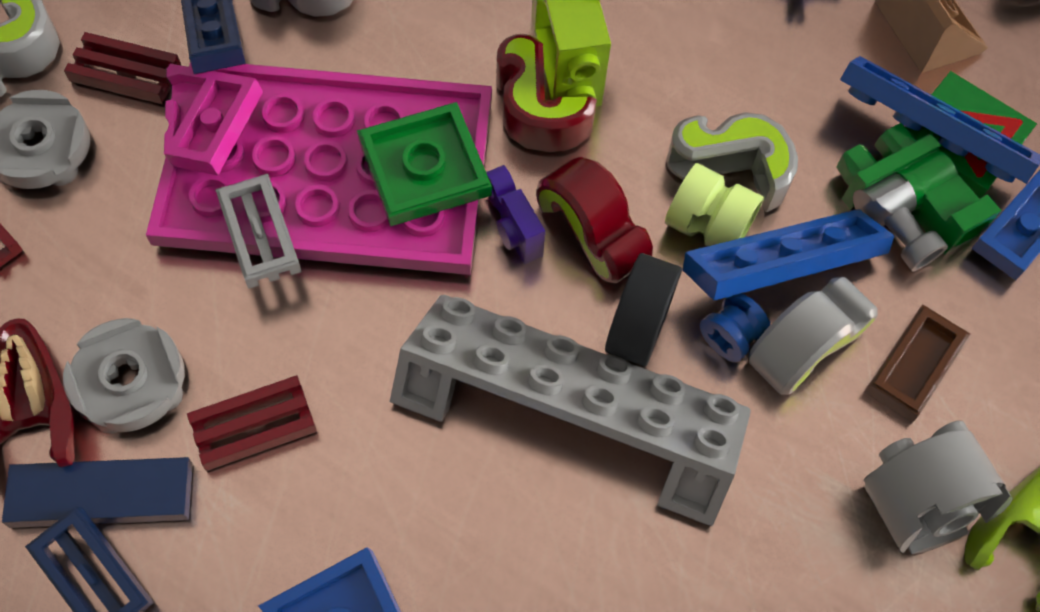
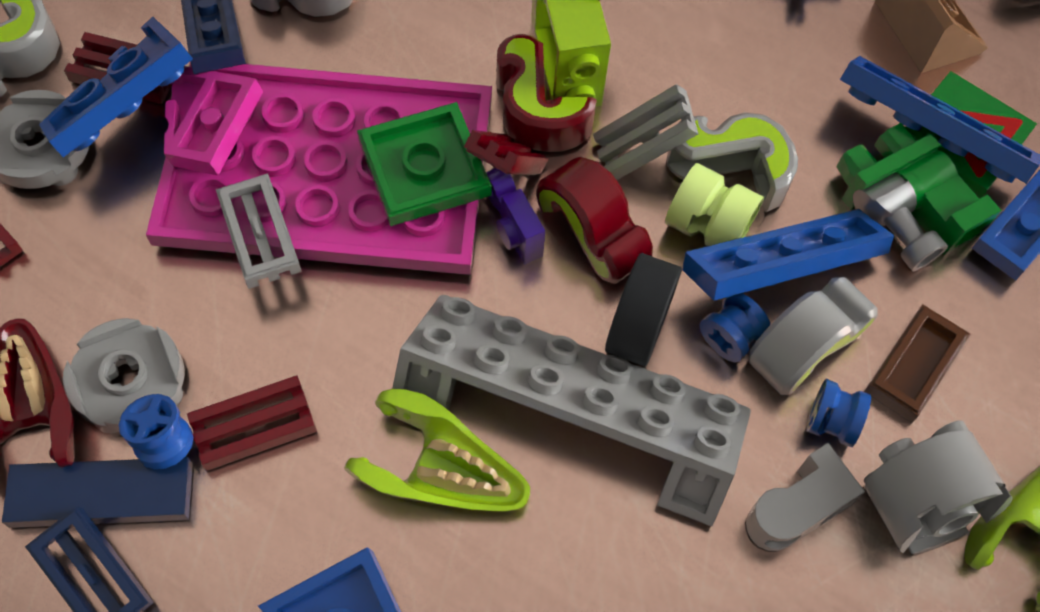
none -> blue wing [39,16,193,157]
none -> blue wheel [118,394,194,470]
none -> lime animal [344,389,530,512]
none -> dark red tile [464,130,549,175]
none -> light grey tile [593,84,698,180]
none -> light grey leg [746,443,865,551]
none -> blue wheel [807,379,871,448]

